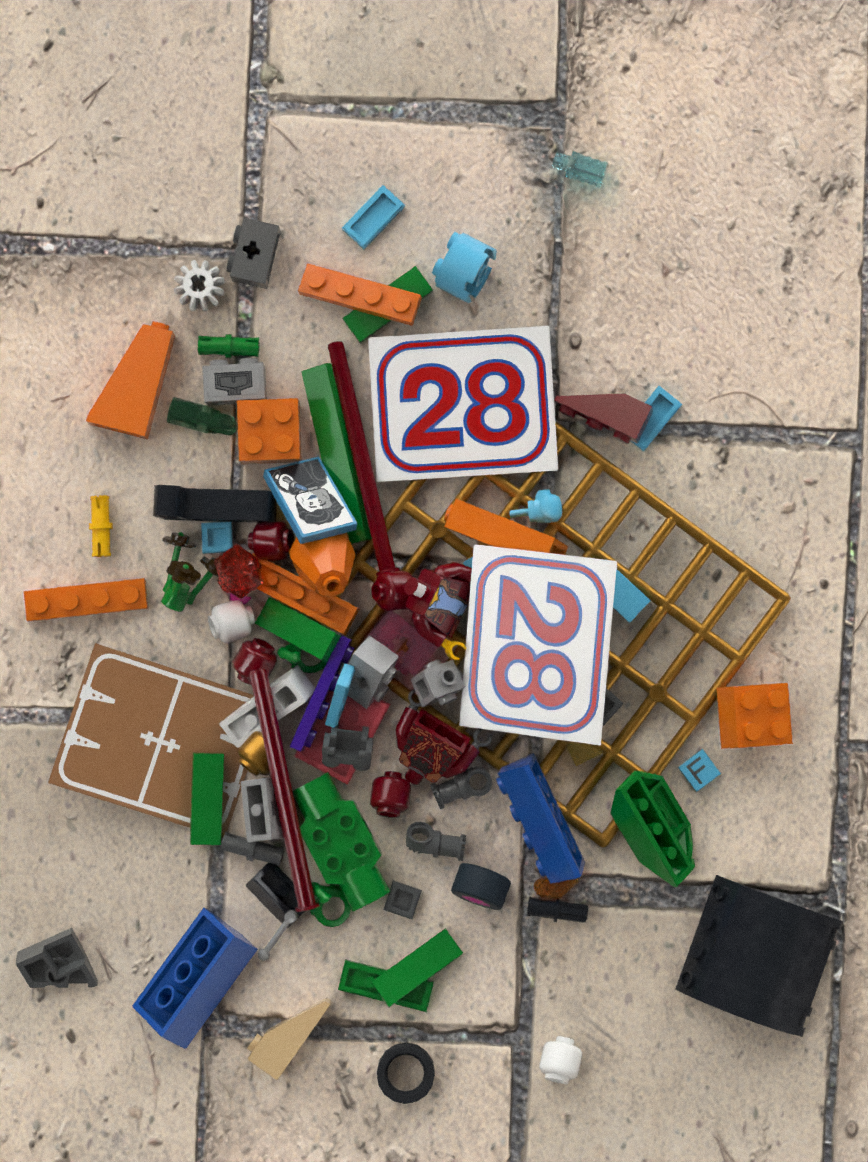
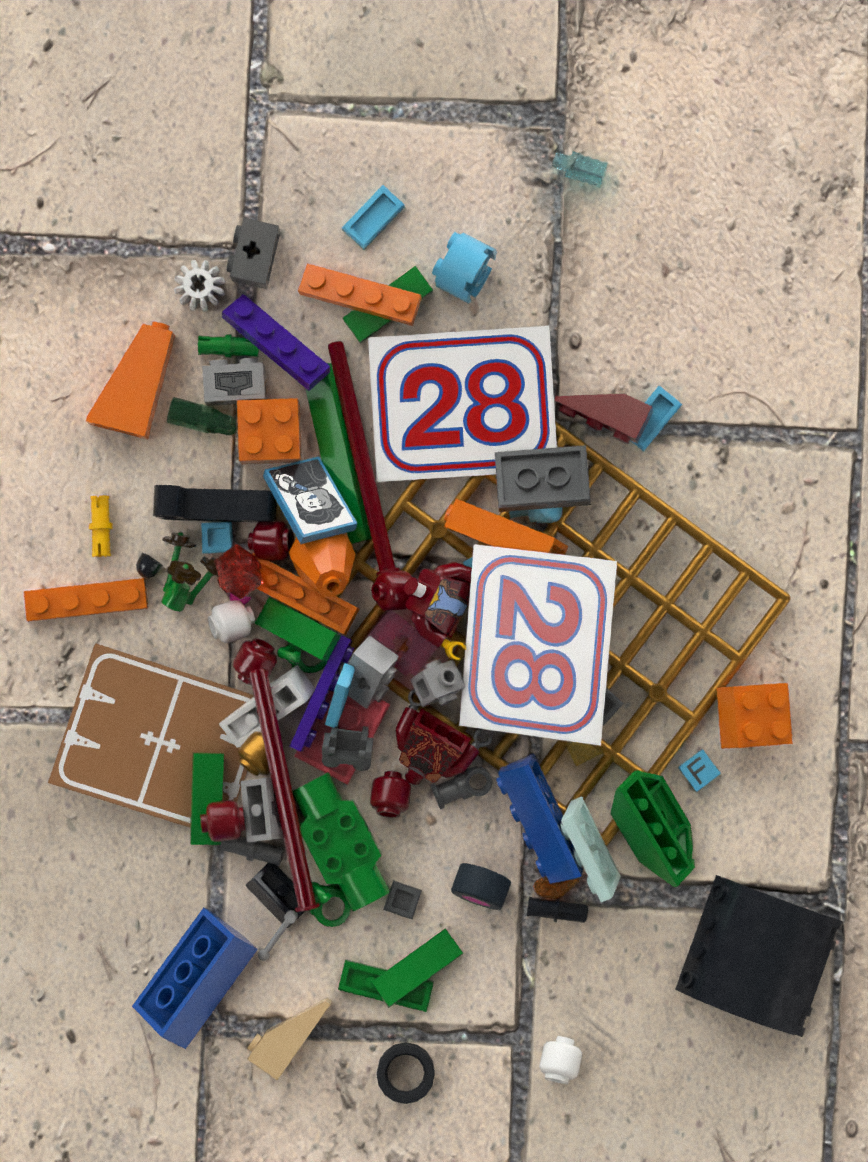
dark grey slope [16,928,98,988] -> none
dark grey connector [406,822,466,861] -> none
medium azure tile [605,559,651,623] -> none
none -> black hinge [136,552,163,578]
none -> dark red head [200,800,246,842]
none -> dark purple plate [222,294,330,391]
none -> dark grey tile [495,445,591,512]
none -> light aqua plate [560,796,621,902]

